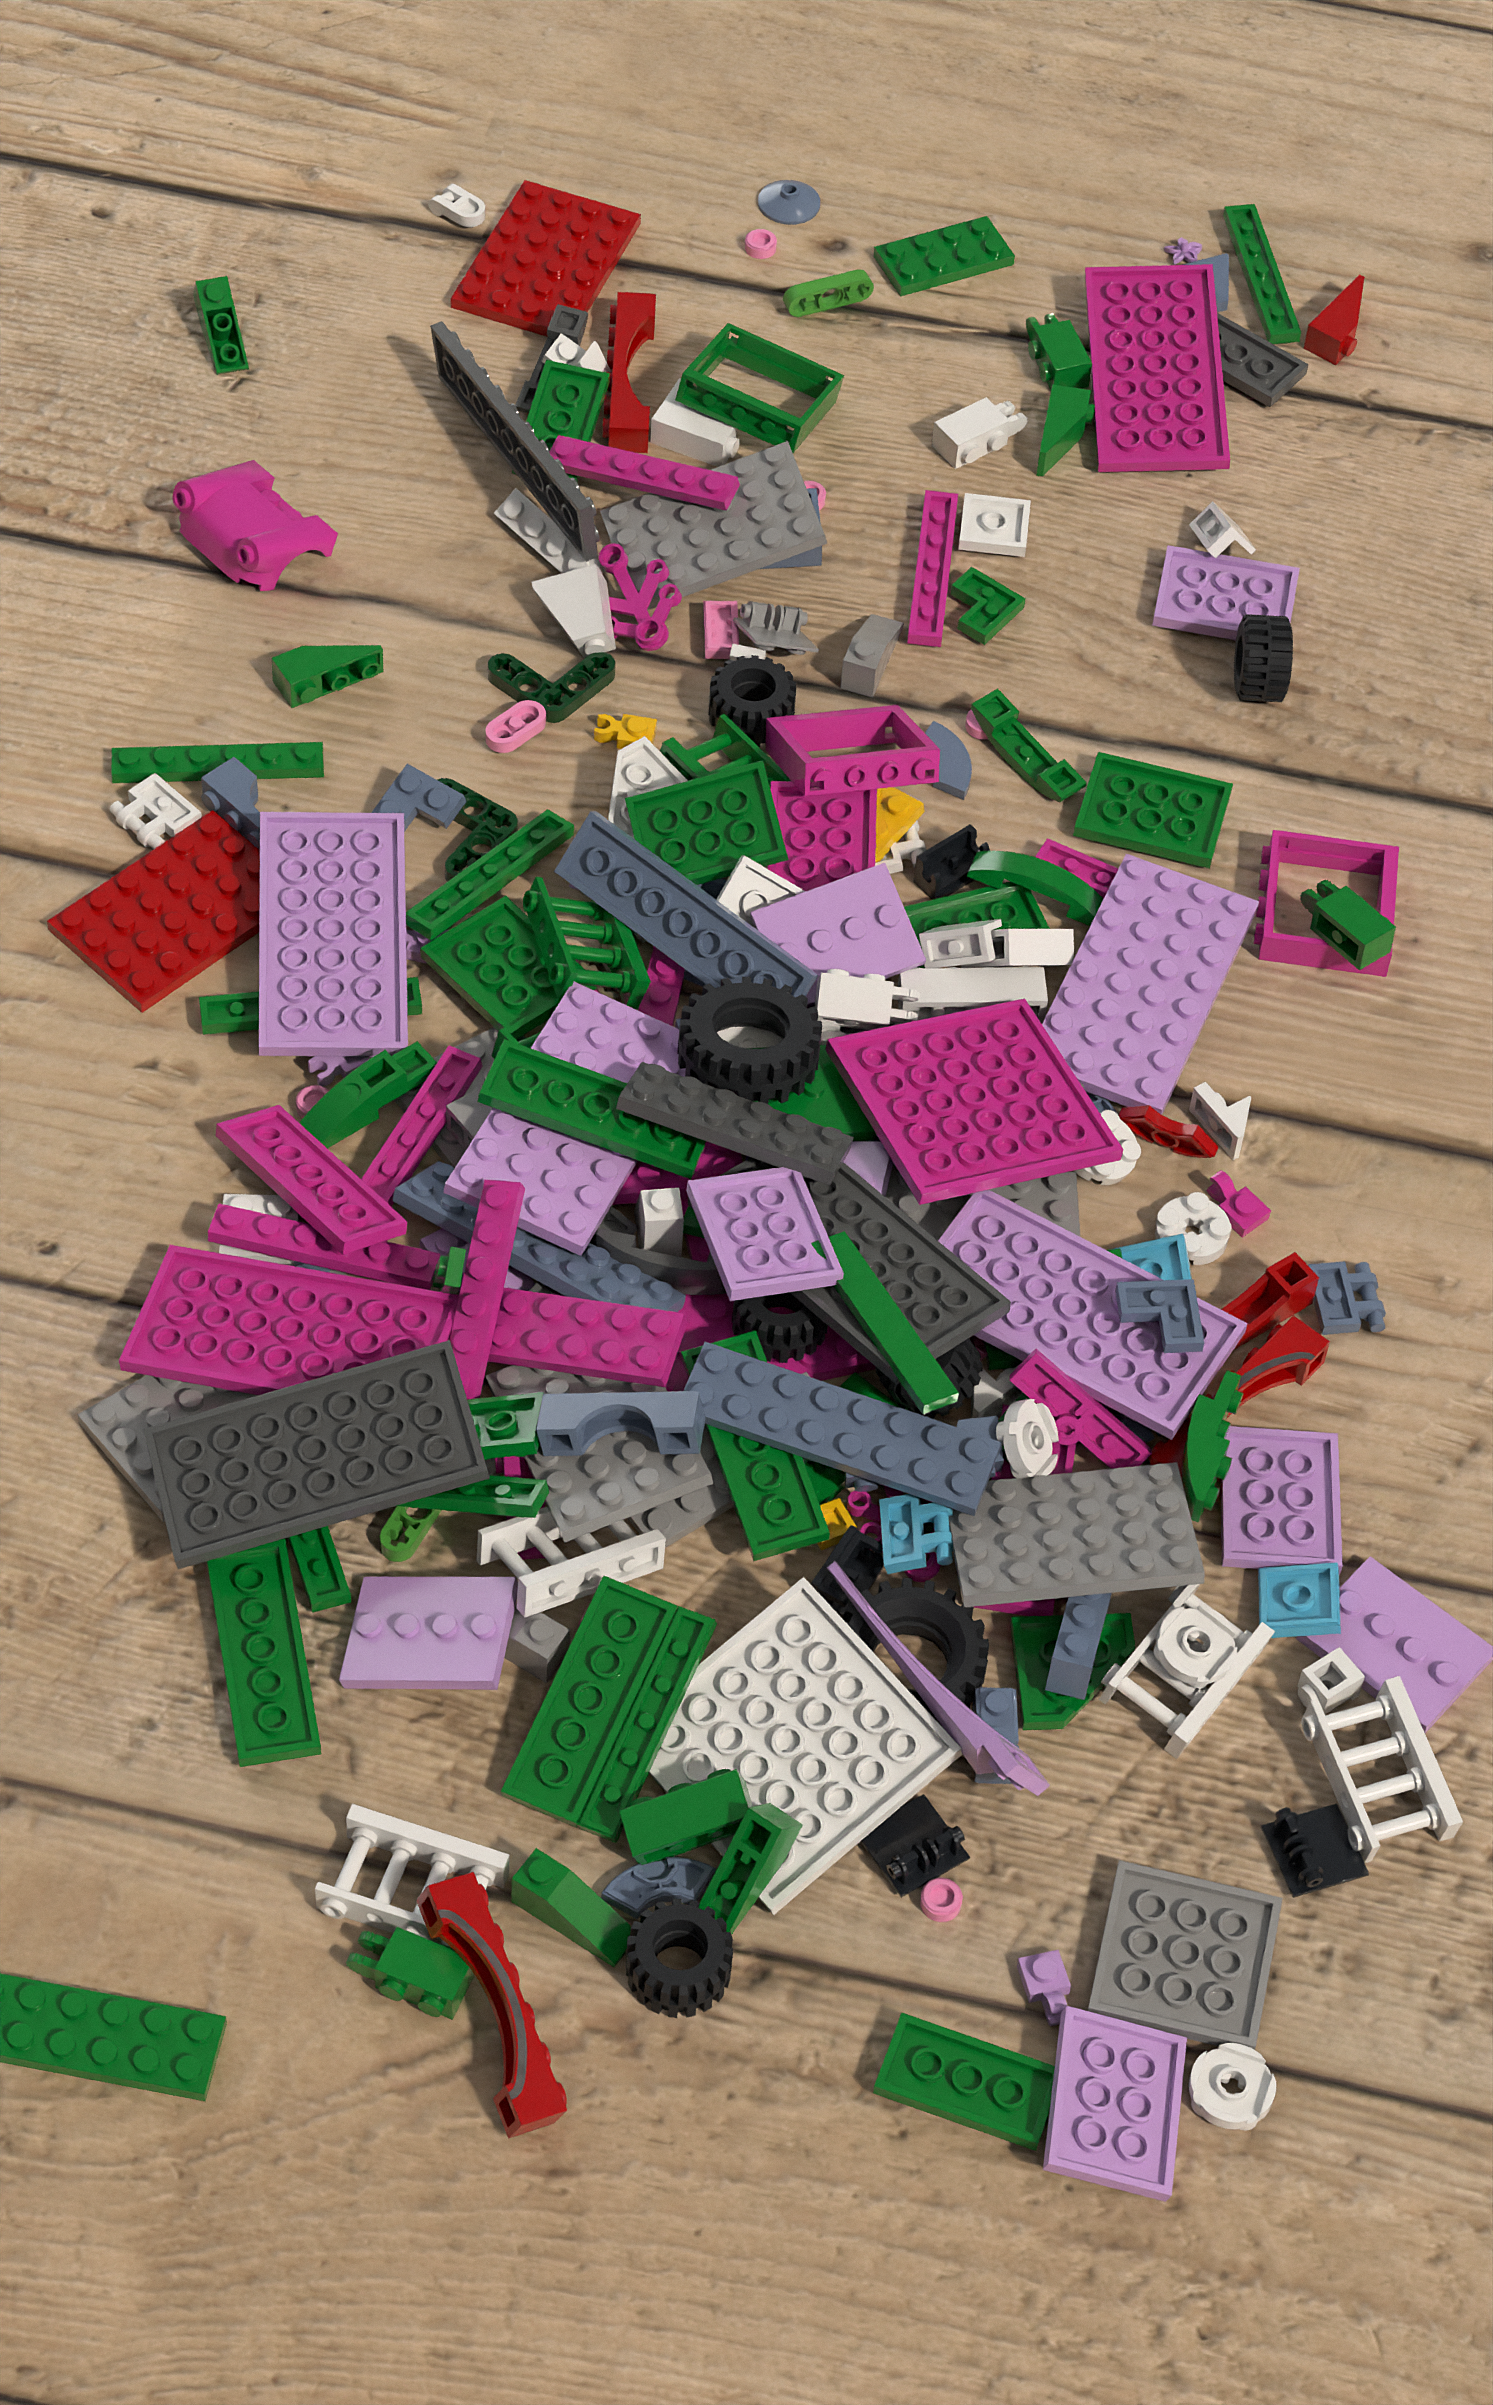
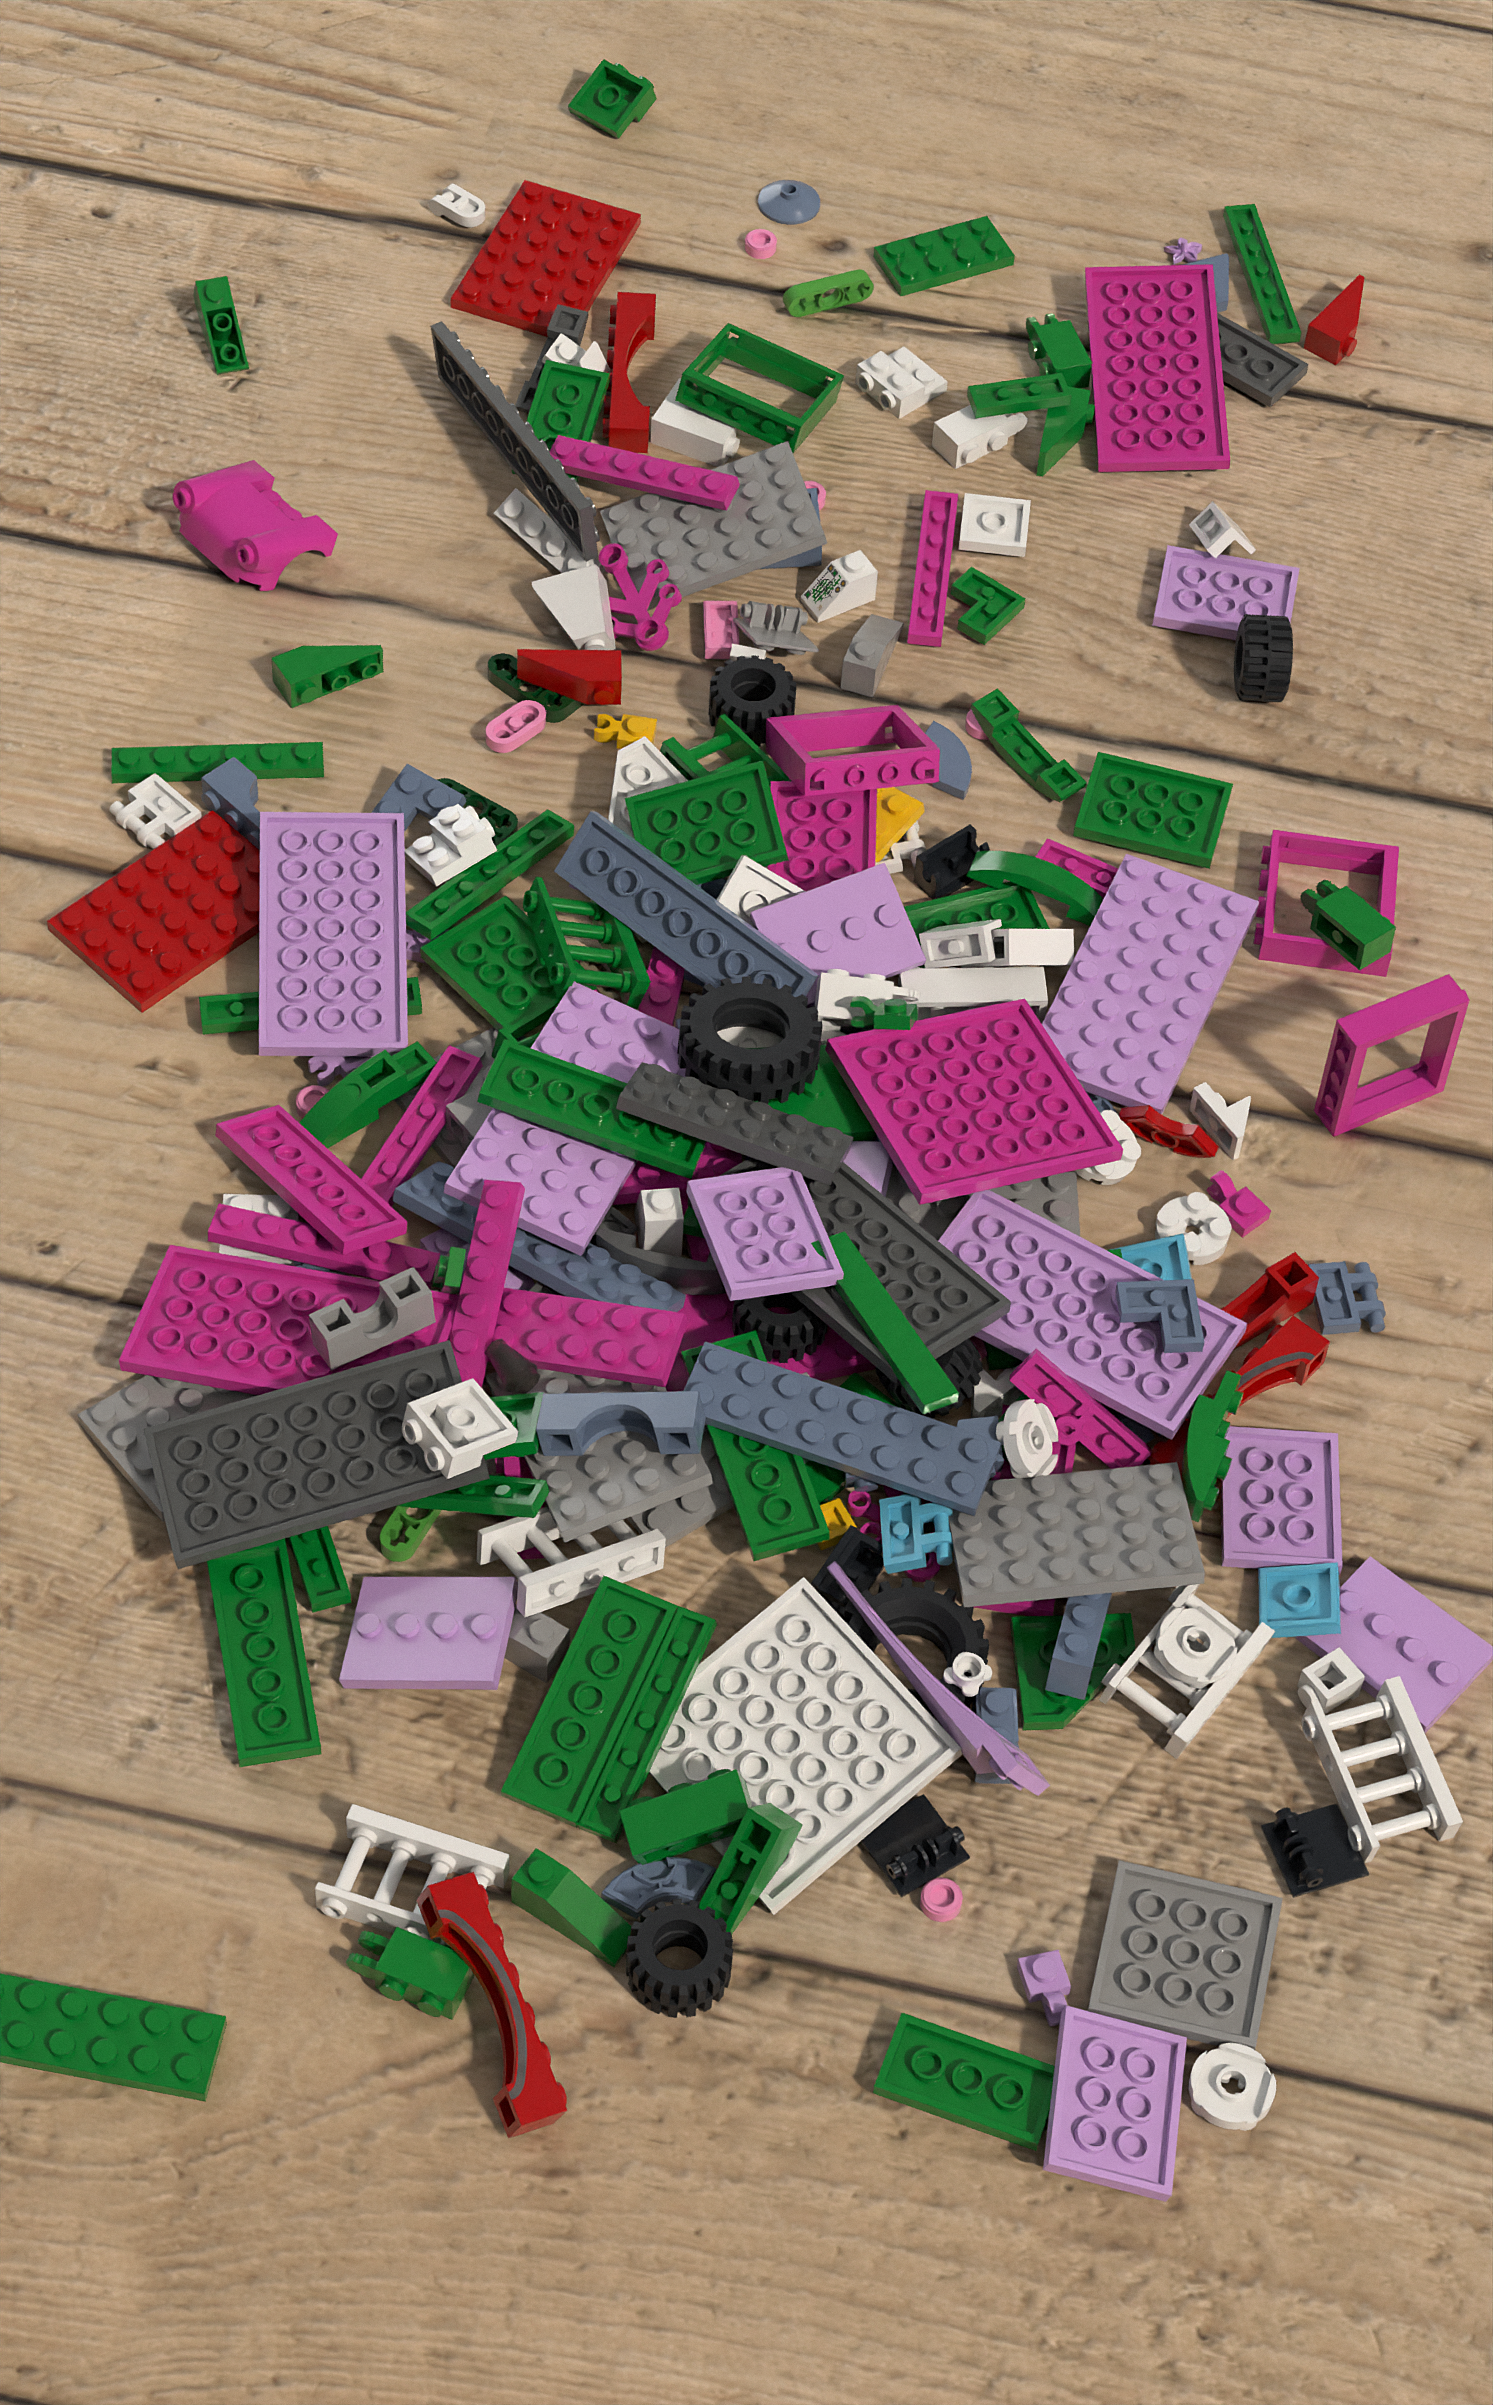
none -> light grey arch [309,1267,436,1371]
none -> white plate [402,1378,518,1479]
none -> white plate [405,804,497,887]
none -> clear smoke cone [485,1339,540,1395]
none -> red slope [517,649,622,705]
none -> green plate [568,59,657,139]
none -> white slope [800,550,878,623]
none -> green plate [850,996,918,1030]
none -> white plate [856,346,948,419]
none -> white plate [943,1652,992,1697]
none -> green plate [967,373,1071,418]
none -> dark pink window [1314,974,1470,1137]

